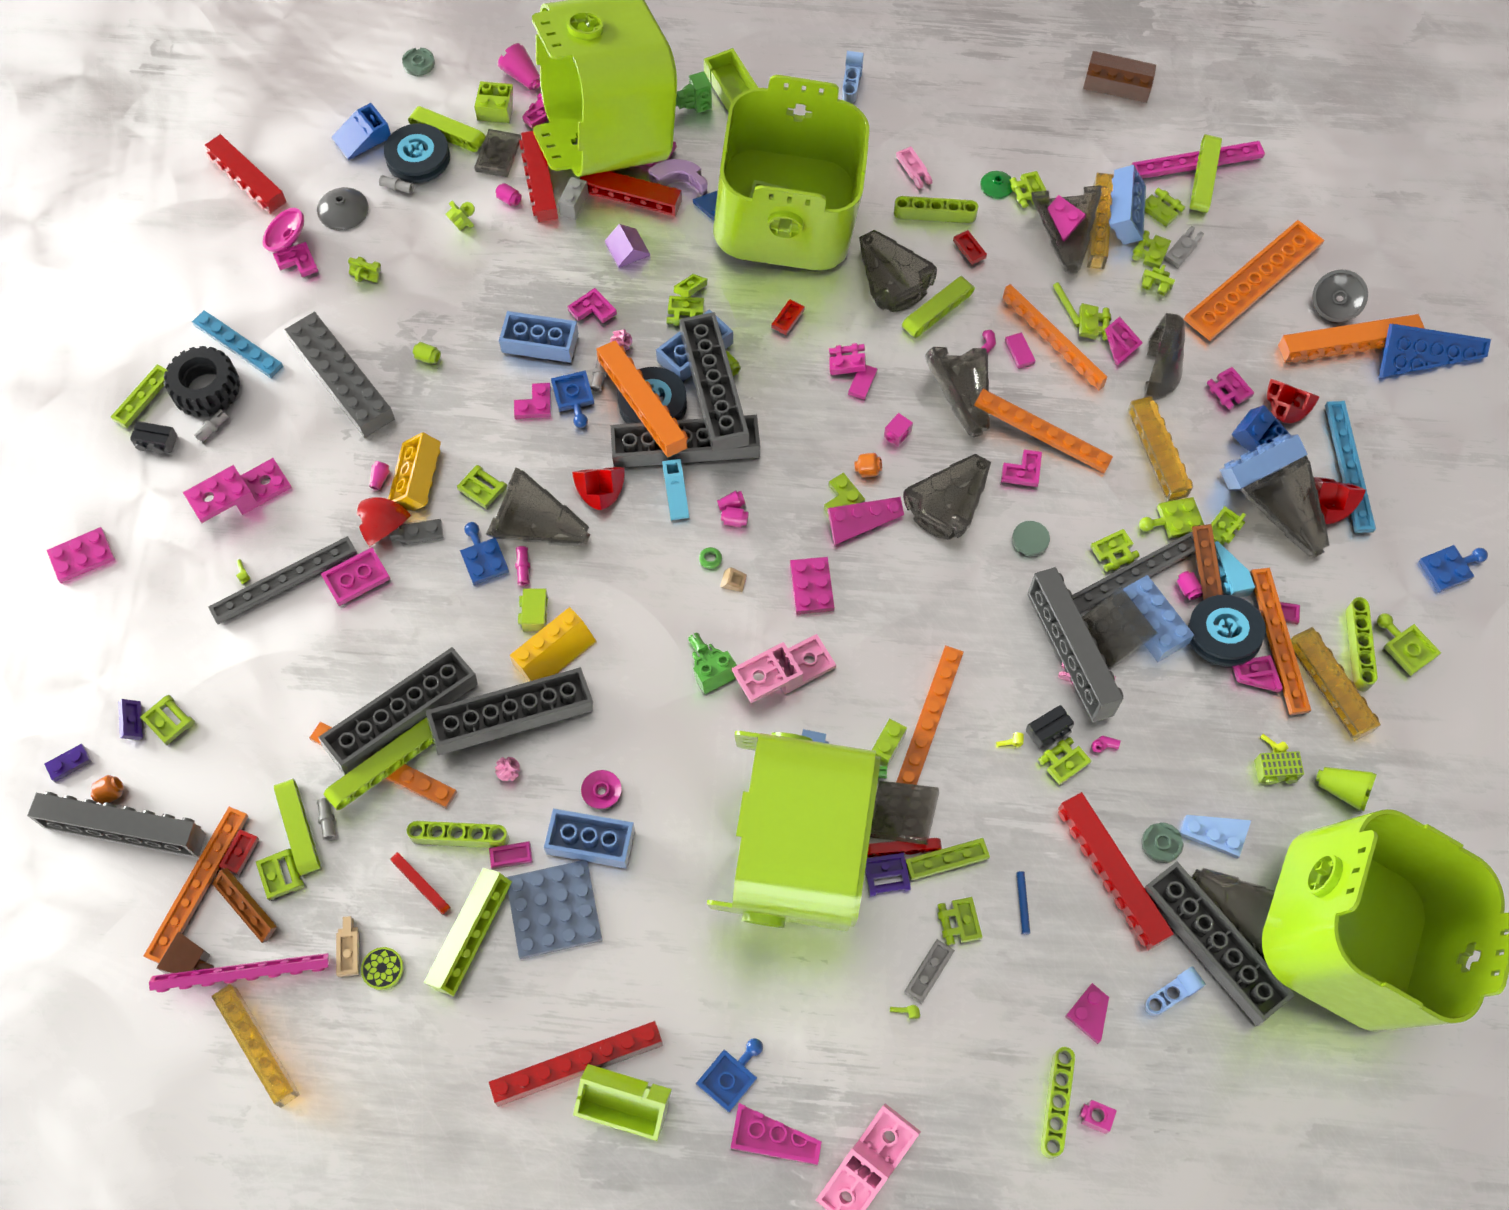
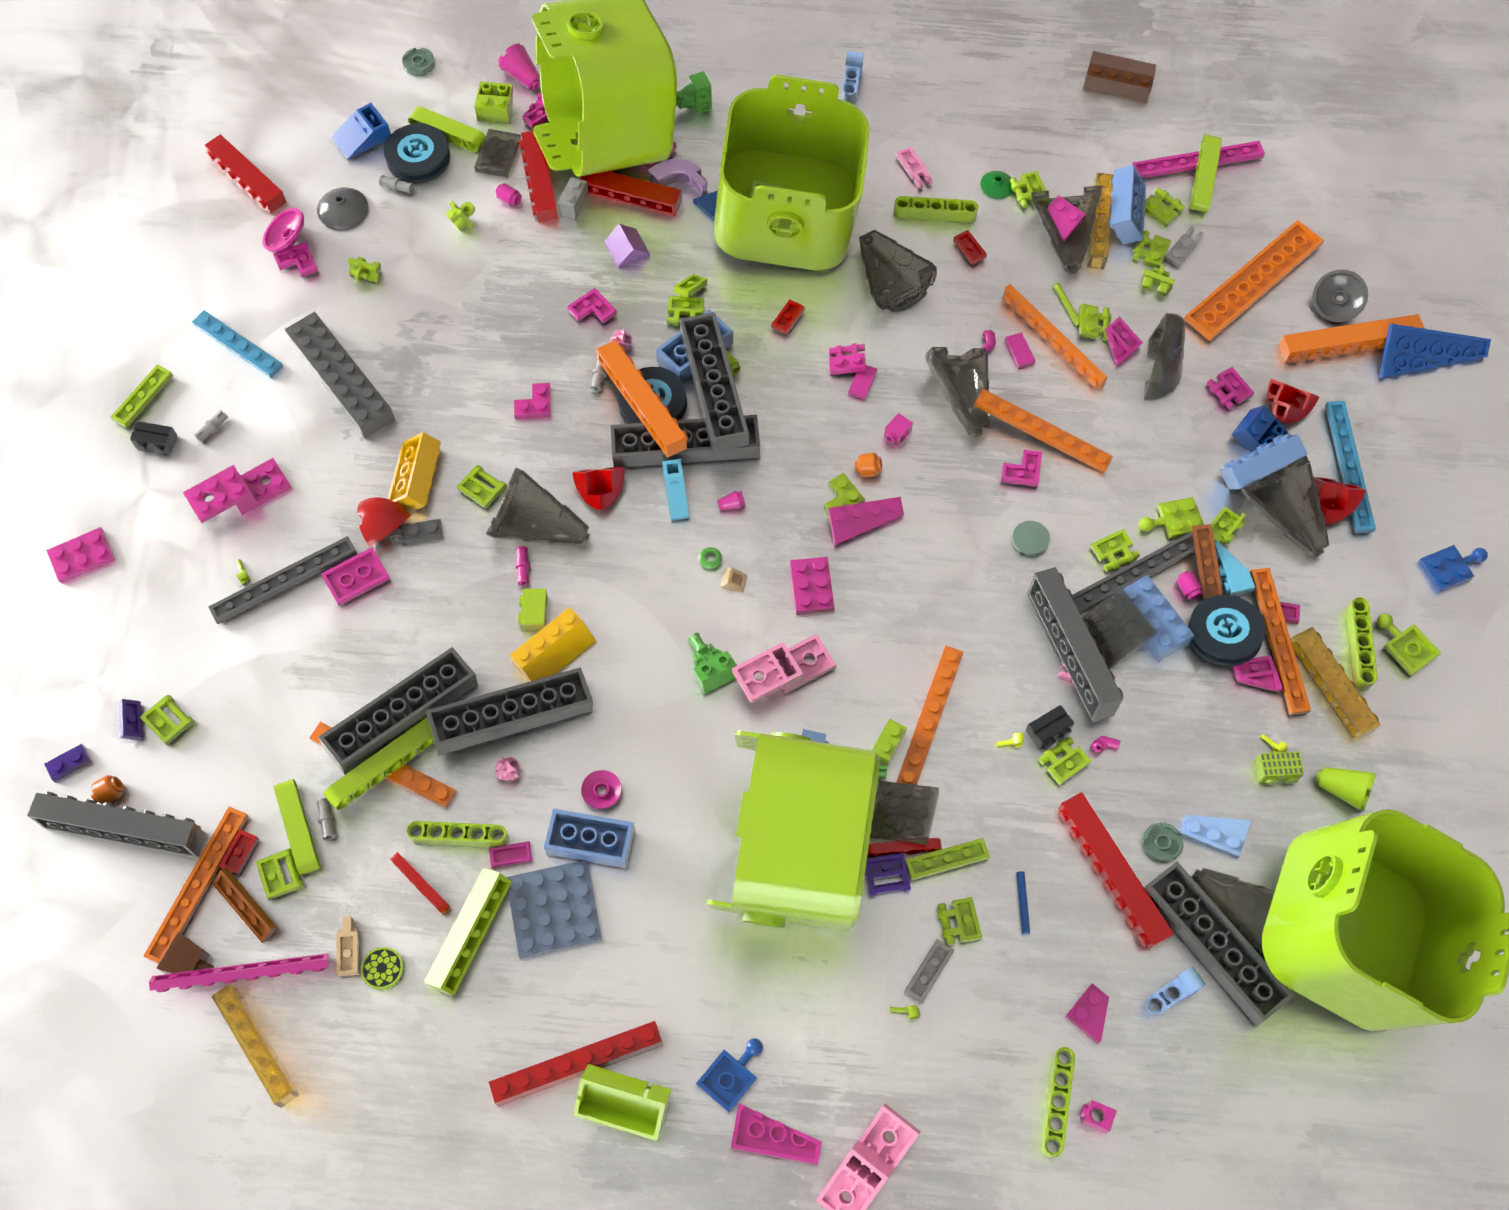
black tyre [164,346,240,417] -> none
dark pink cone [369,461,390,490] -> none
lime brick [413,342,441,364] -> none
blue plate [460,522,509,585] -> none
medium blue brick [499,311,579,363] -> none
blue plate [551,370,594,428] -> none
lime piece [703,48,758,112] -> none
dark pink brick [721,507,749,528] -> none
lime beam [902,276,975,338] -> none
clear smoke cone [903,454,991,540] -> none
clear yellow brick [1127,396,1193,502] -> none

